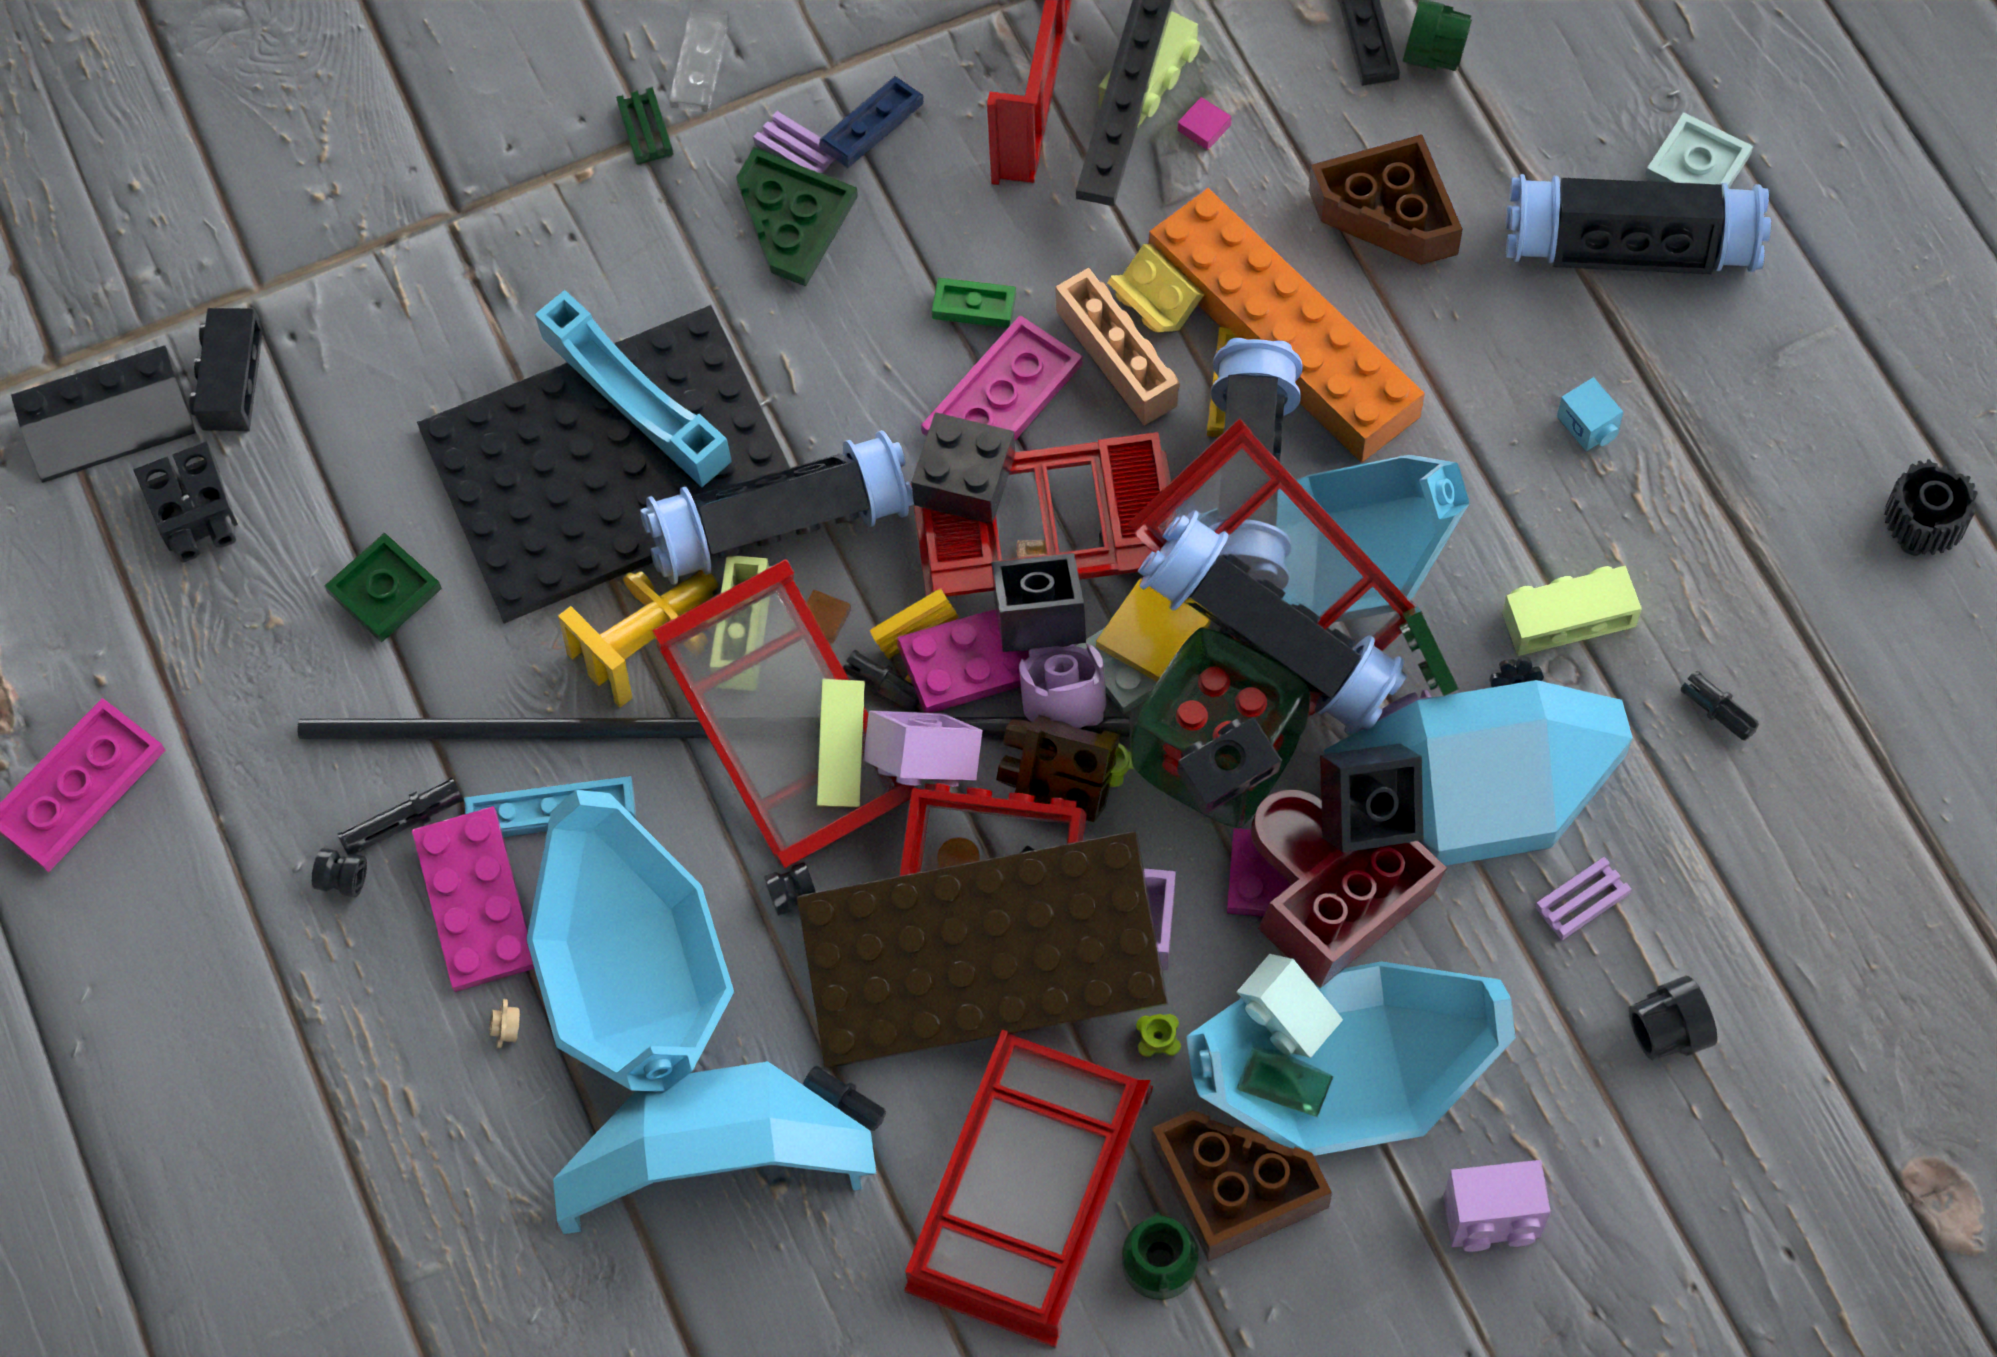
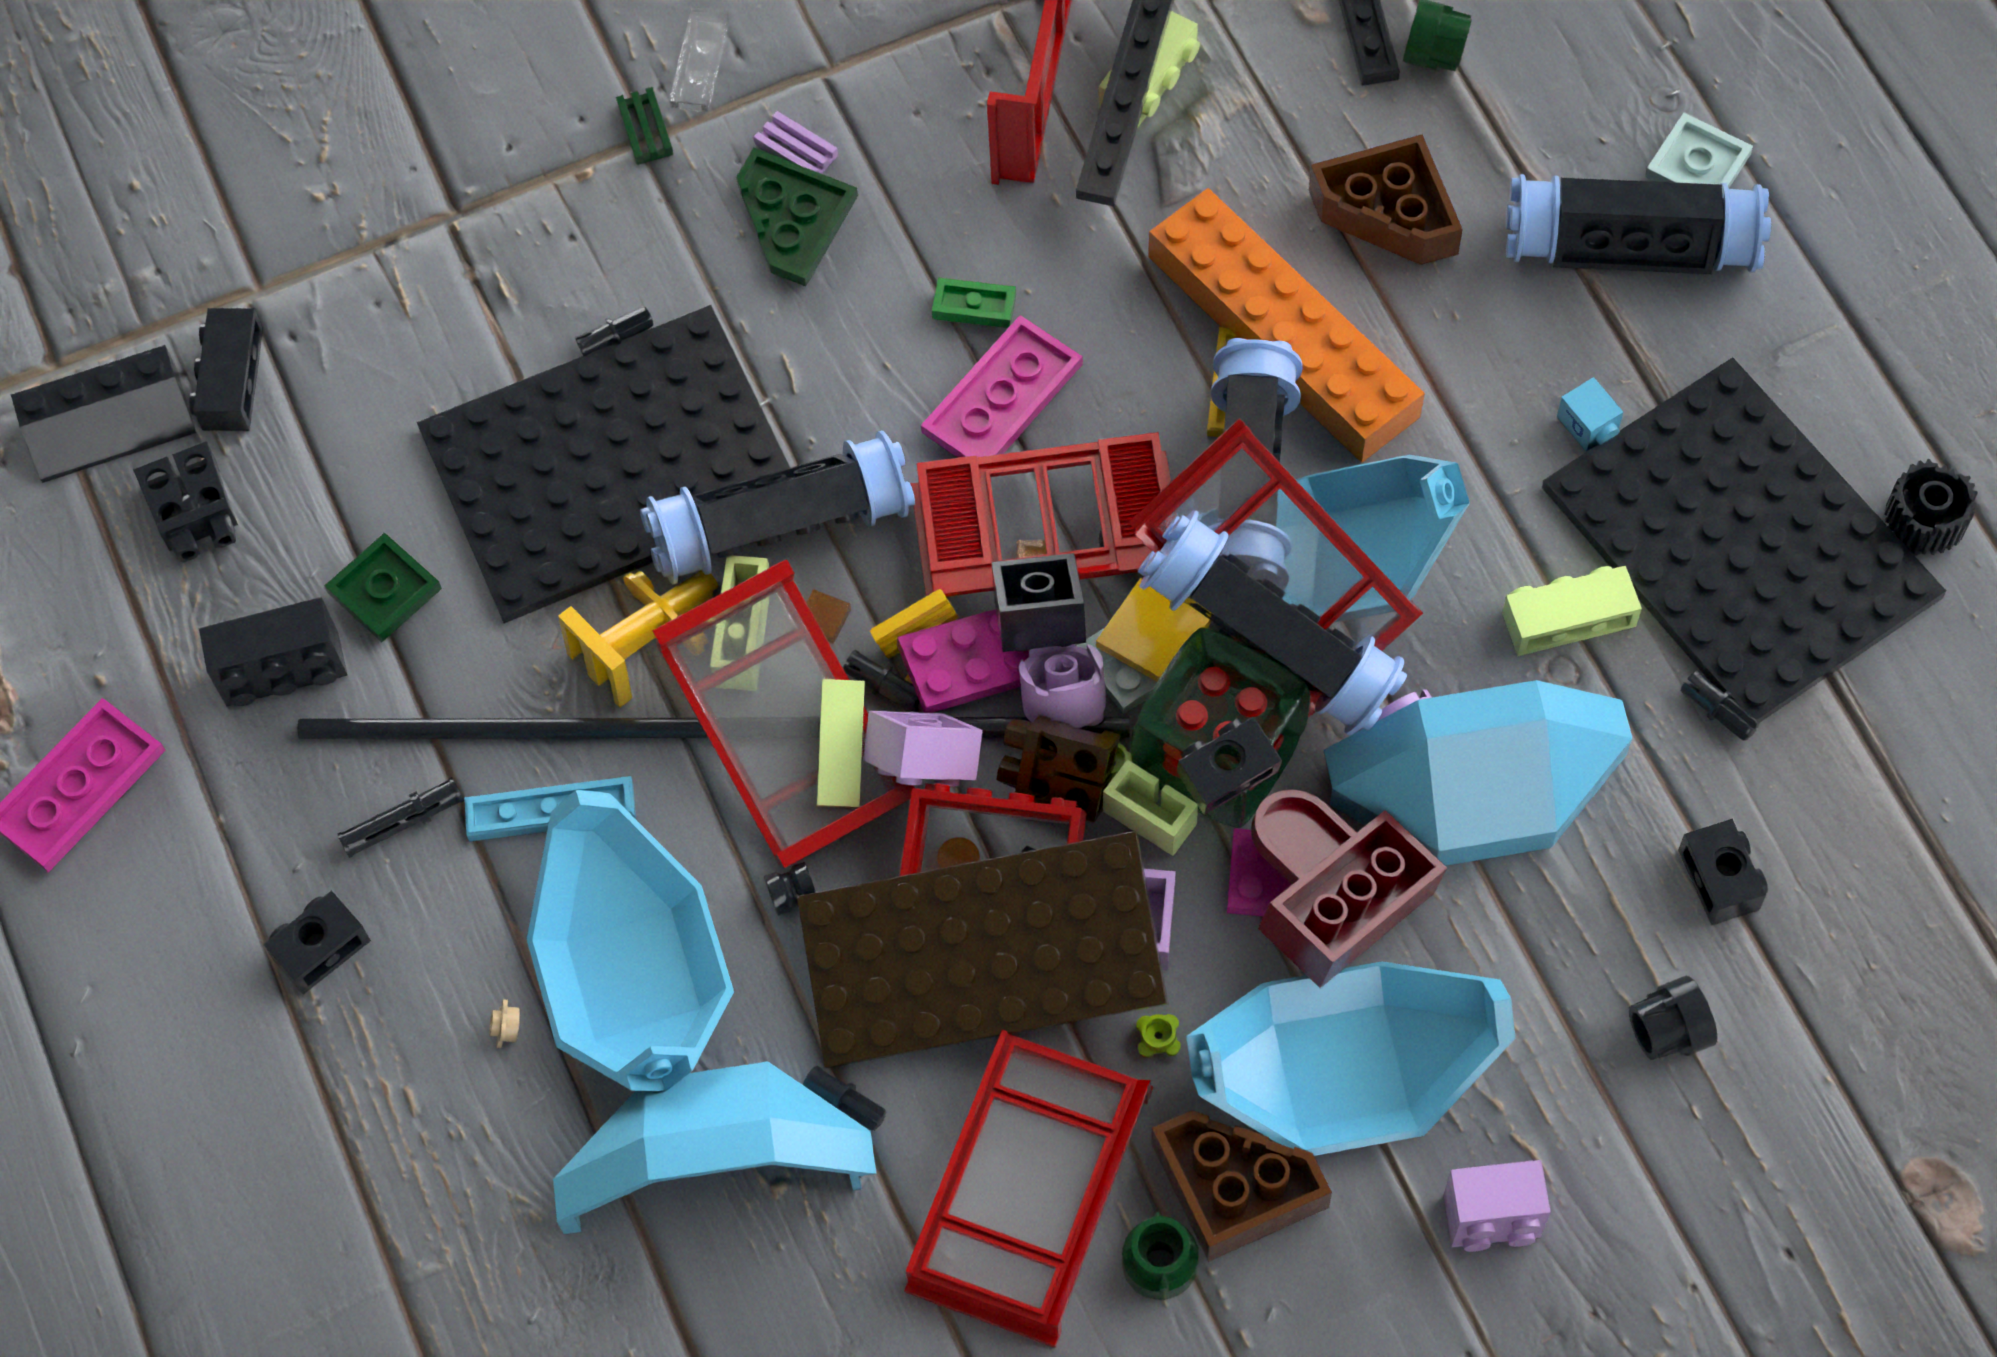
black wheel [311,848,367,898] -> none
dark pink plate [412,806,535,992] -> none
medium azure arch [535,290,732,487] -> none
dark blue tile [819,76,924,168] -> none
black brick [911,412,1015,525] -> none
light nougat brick [1056,268,1180,426] -> none
light yellow bracket [1107,244,1204,333] -> none
dark pink tile [1177,97,1232,150] -> none
light aqua brick [1237,954,1343,1058] -> none
clear green slope [1237,1047,1333,1117] -> none
black brick [1320,743,1424,852] -> none
dark green plate [1399,606,1459,697] -> none
black plant [1489,656,1544,687] -> none
lavender tile [1535,856,1631,940] -> none
none -> black brick [198,597,348,707]
none -> black brick [263,890,371,995]
none -> black axle [575,307,654,357]
none -> yellowish green piece [1103,759,1198,856]
none -> black plate [1542,357,1946,723]
none -> black brick [1678,819,1768,925]

